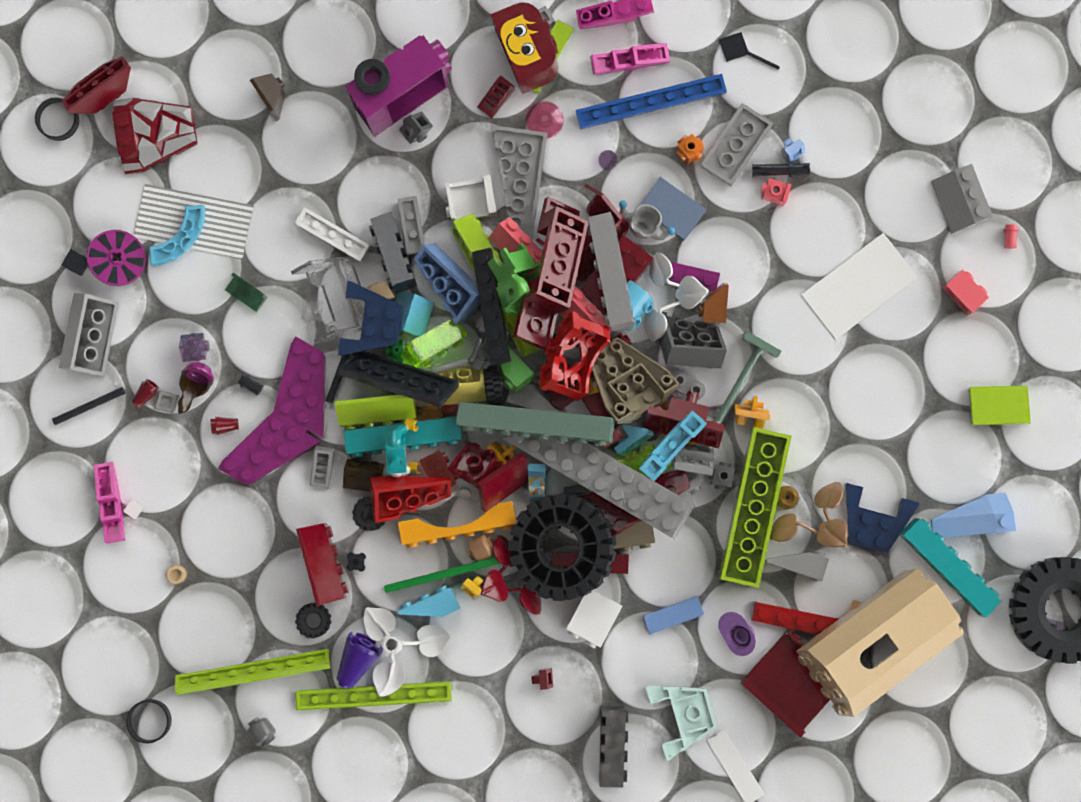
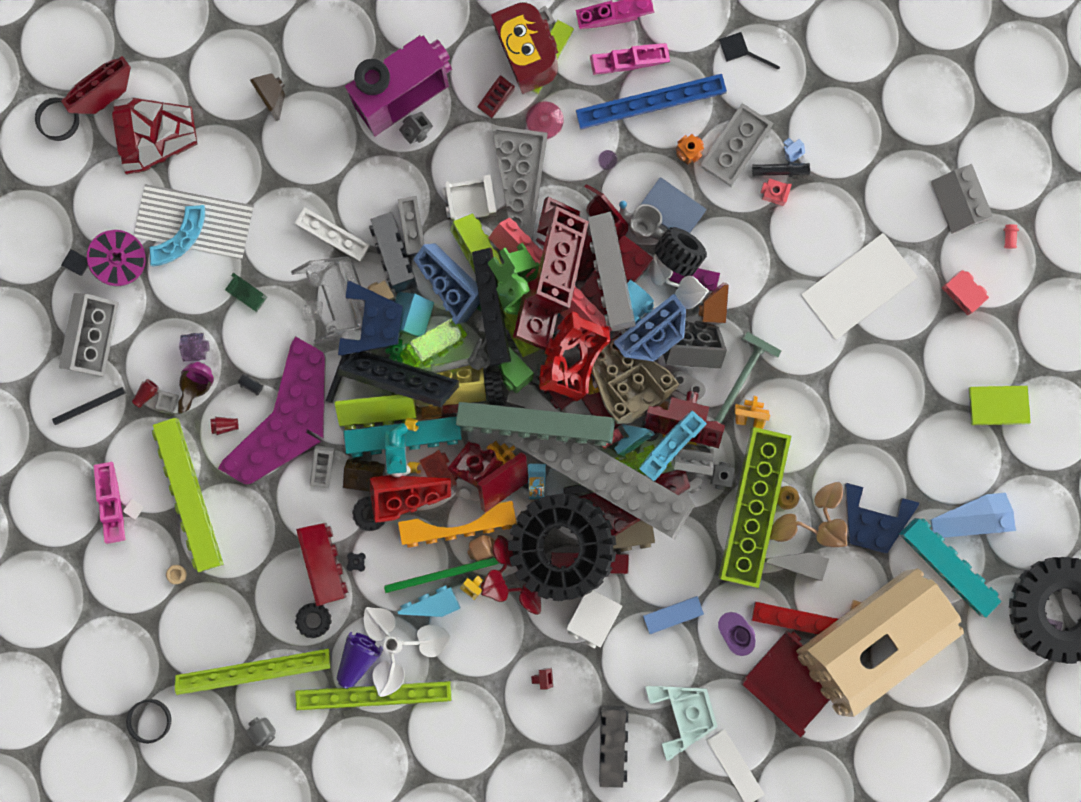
none -> lime brick [152,418,224,572]
none -> medium blue wedge [614,294,686,362]
none -> black tyre [654,227,707,276]

